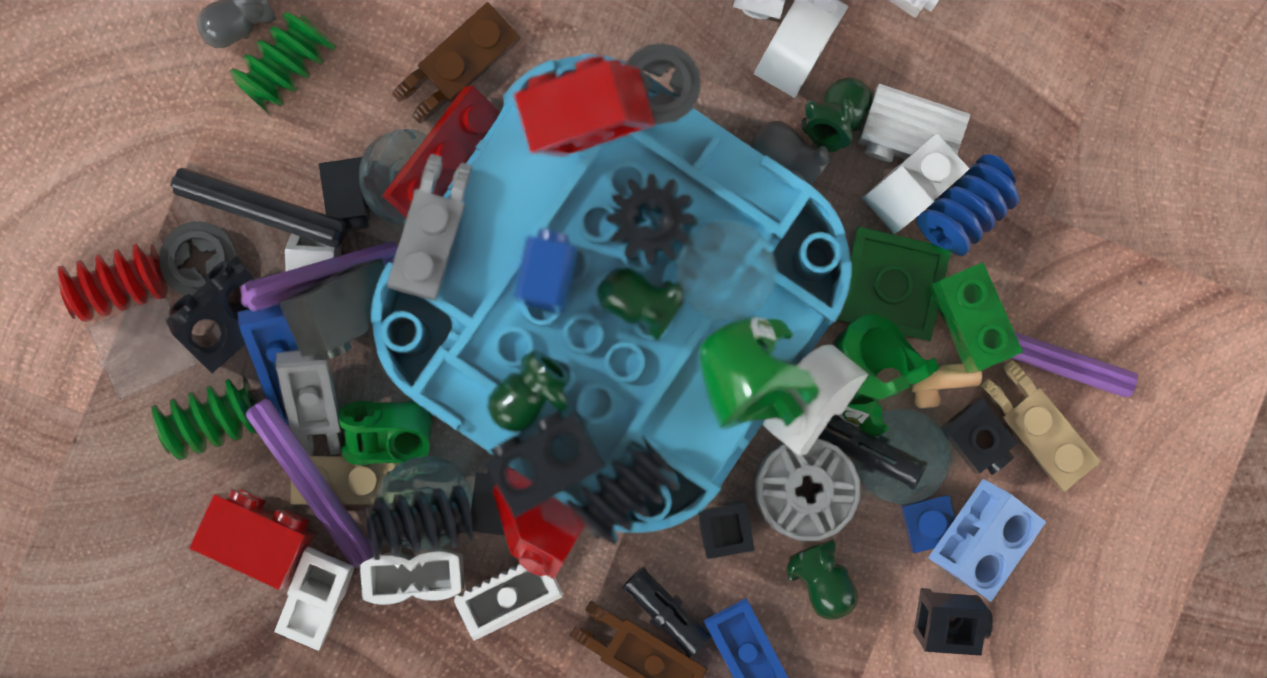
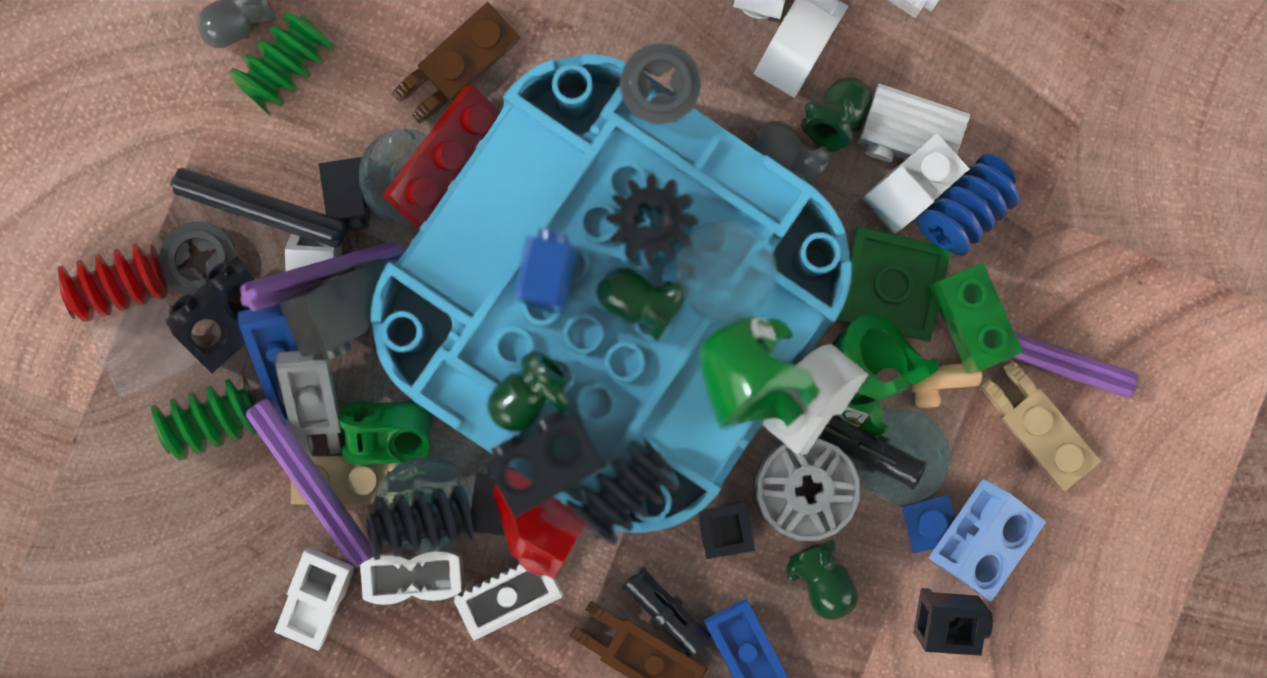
red brick [188,488,318,590] -> none
light grey hinge [387,154,472,302] -> none
red brick [513,55,656,157] -> none
black brick [938,398,1017,475] -> none

